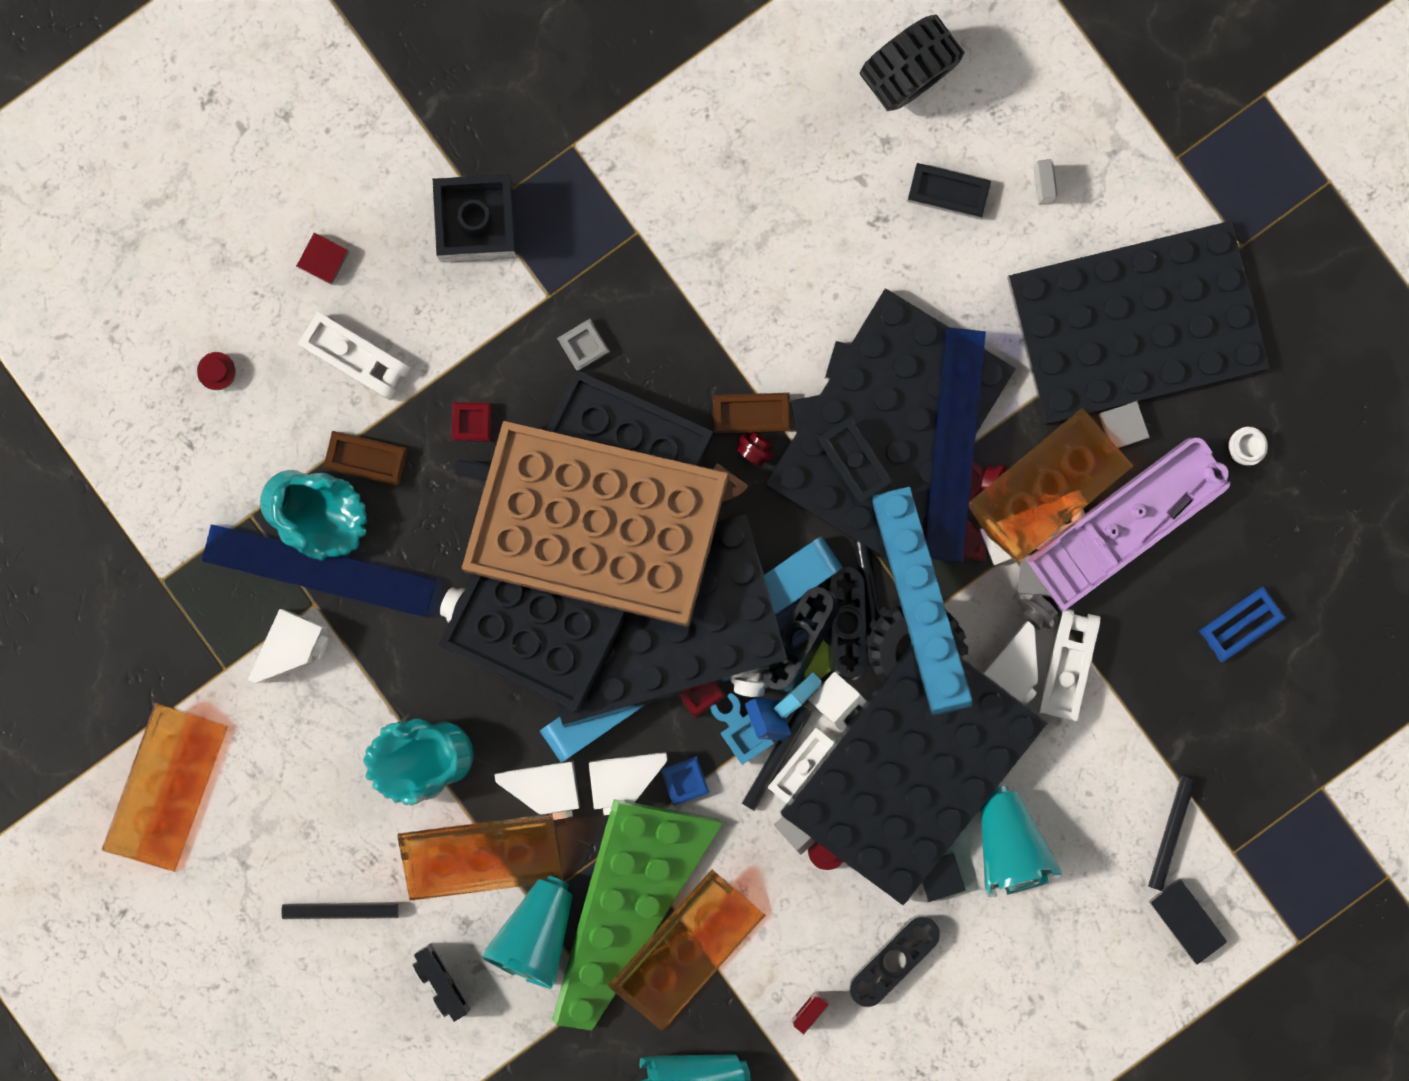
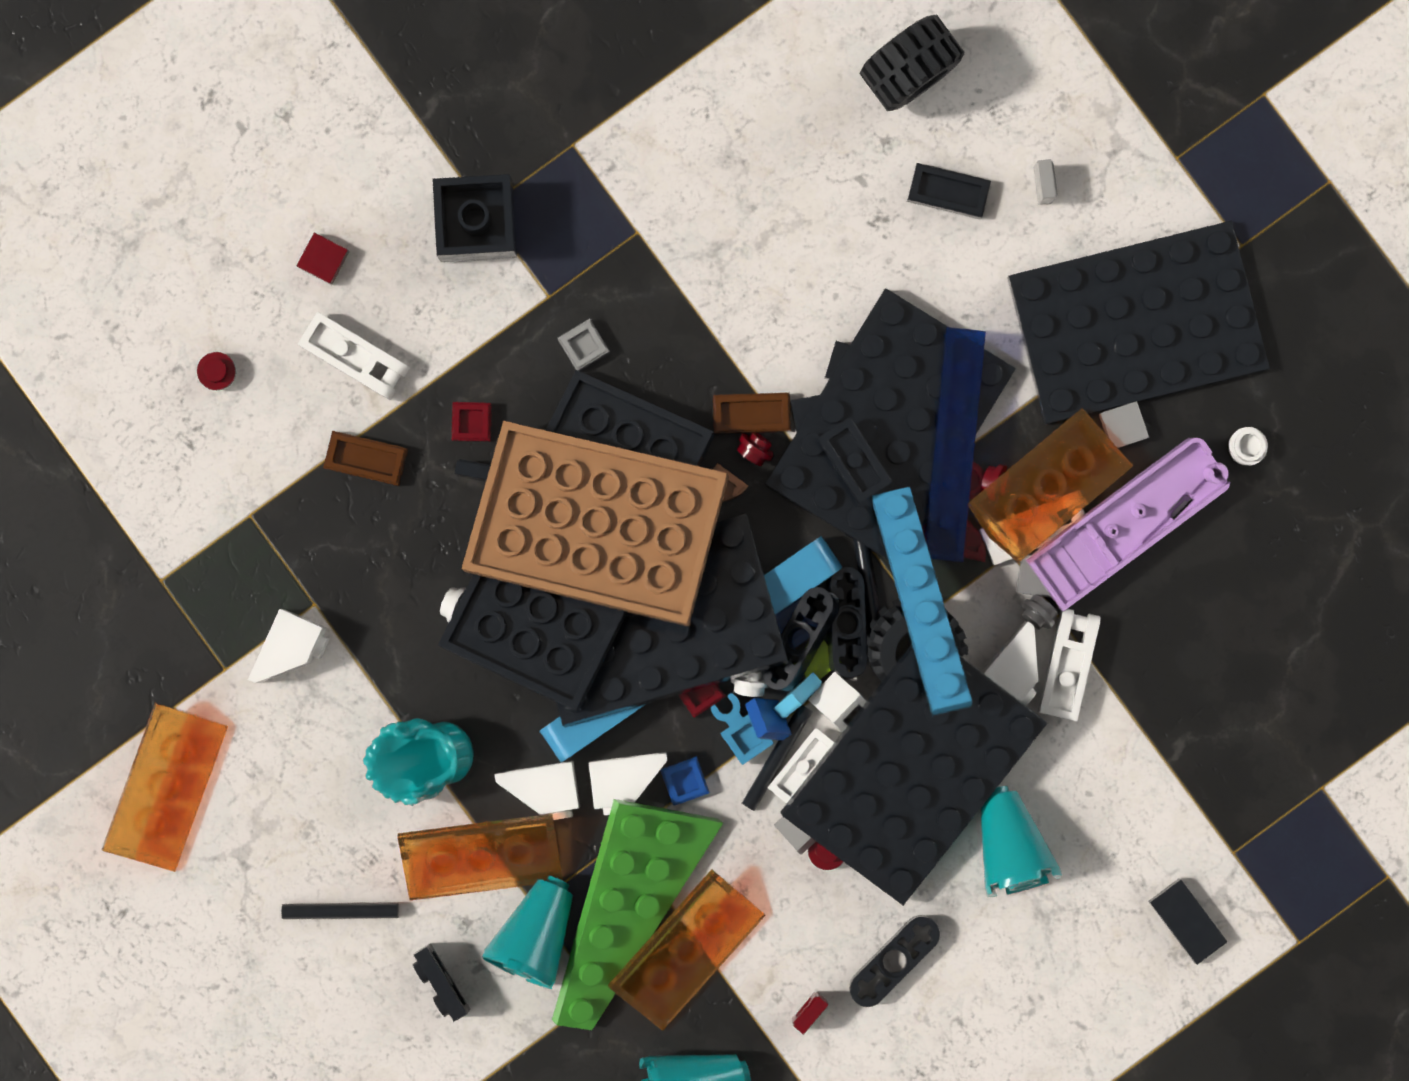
clear blue tile [201,524,436,618] -> none
teal hair [260,470,368,561] -> none
black tile [922,853,966,902] -> none
black bar [1148,776,1196,891] -> none
blue tile [1198,587,1285,662] -> none

